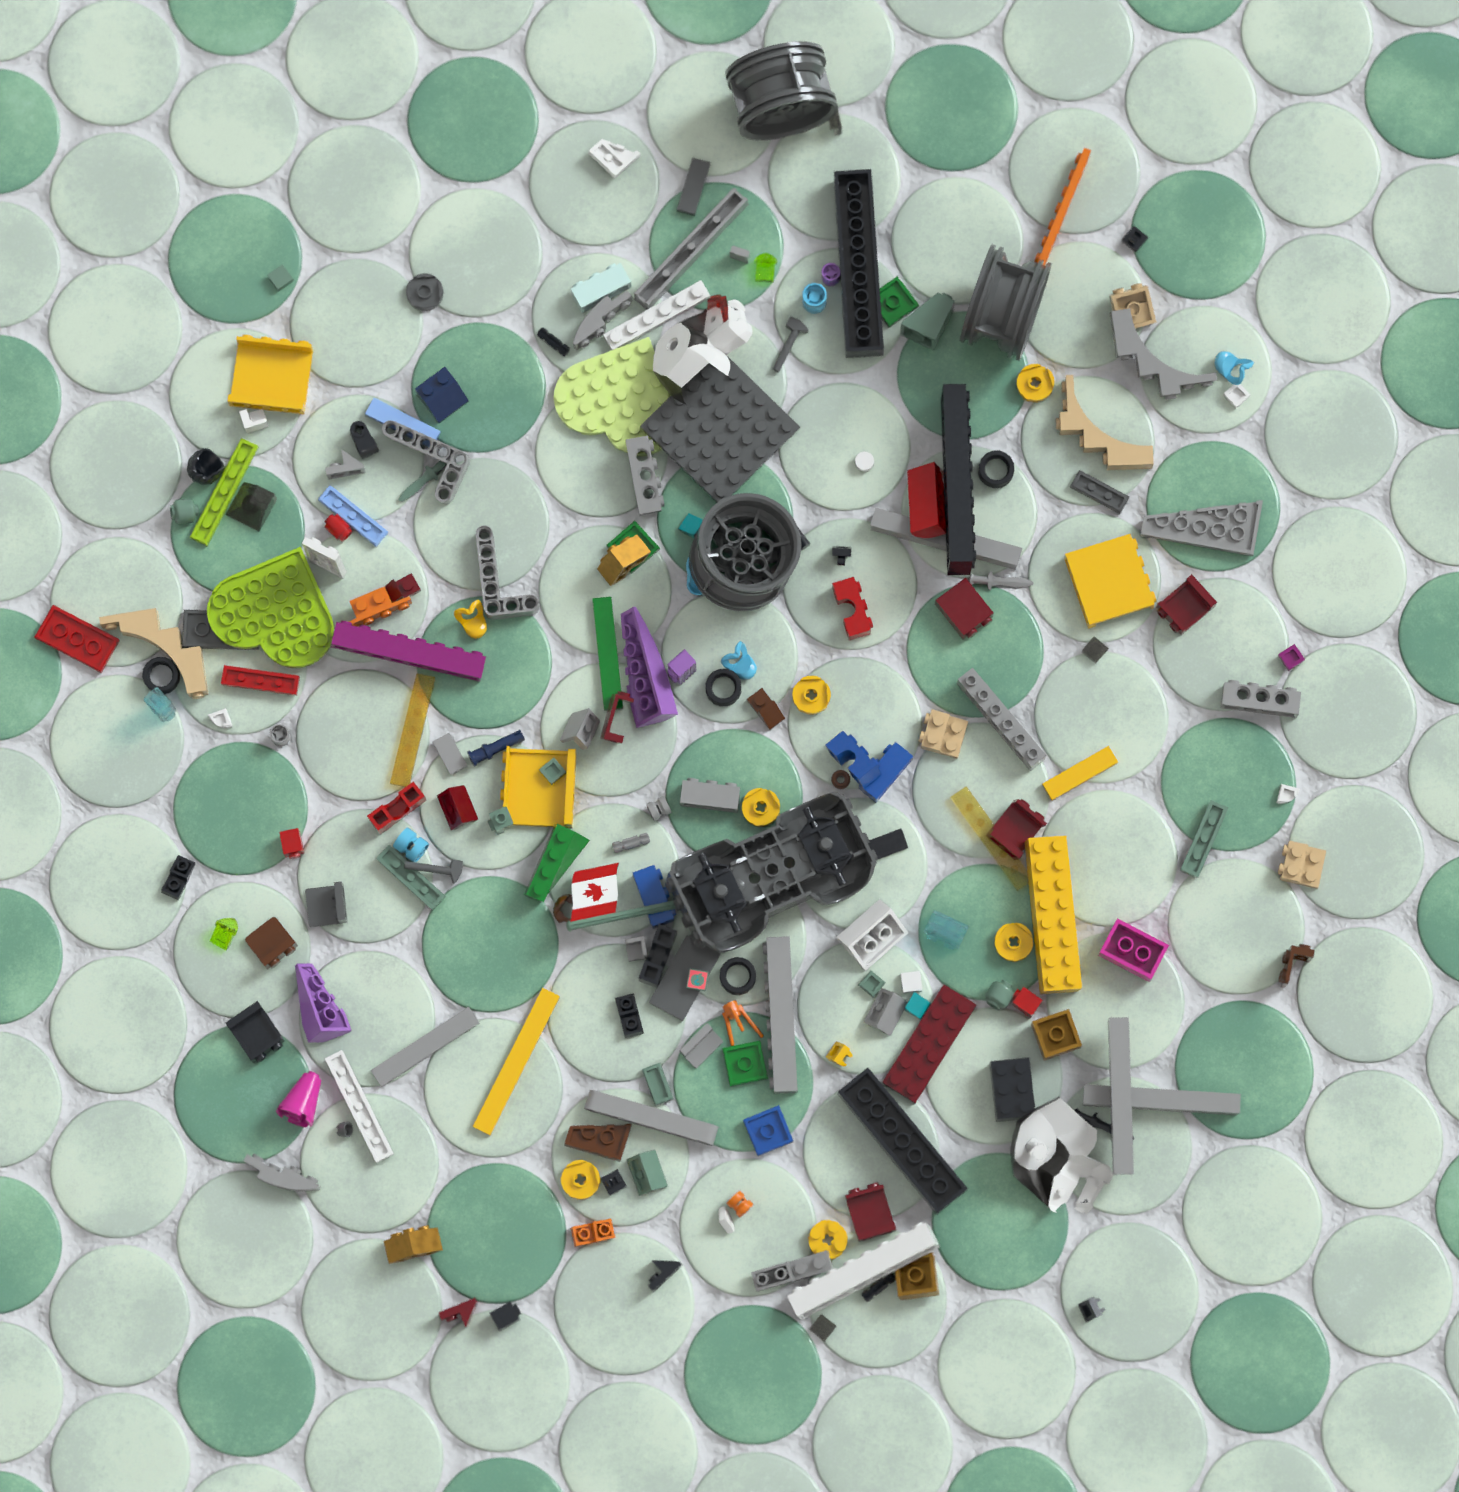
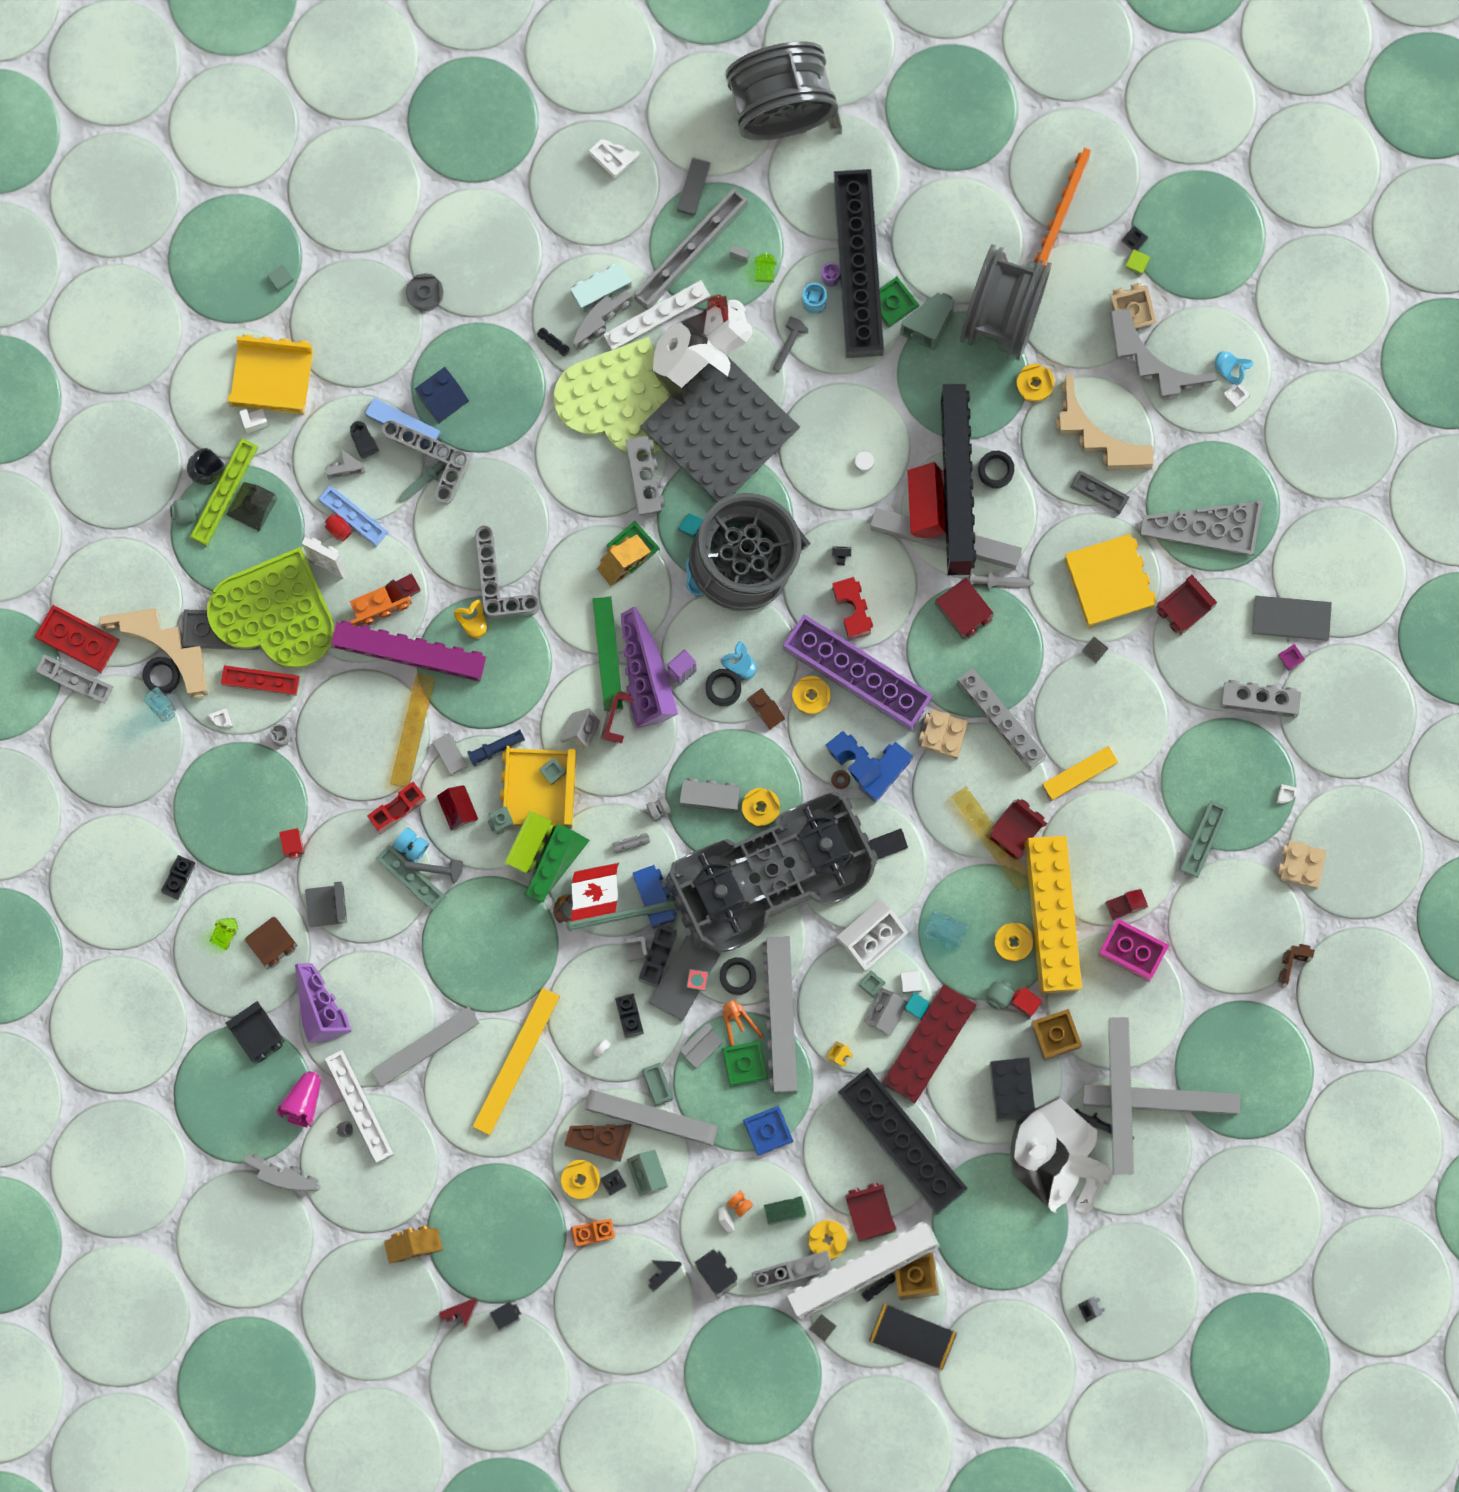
none -> light grey slope [35,655,113,704]
none -> lime slope [505,811,554,873]
none -> white tile [593,1039,611,1058]
none -> black brick [694,1249,738,1298]
none -> clear green brick [764,1196,806,1226]
none -> medium lavender brick [783,614,933,732]
none -> black slope [869,1304,957,1370]
none -> dark red slope [1105,889,1148,920]
none -> lime tile [1125,249,1150,275]
none -> dark grey tile [1252,595,1332,641]

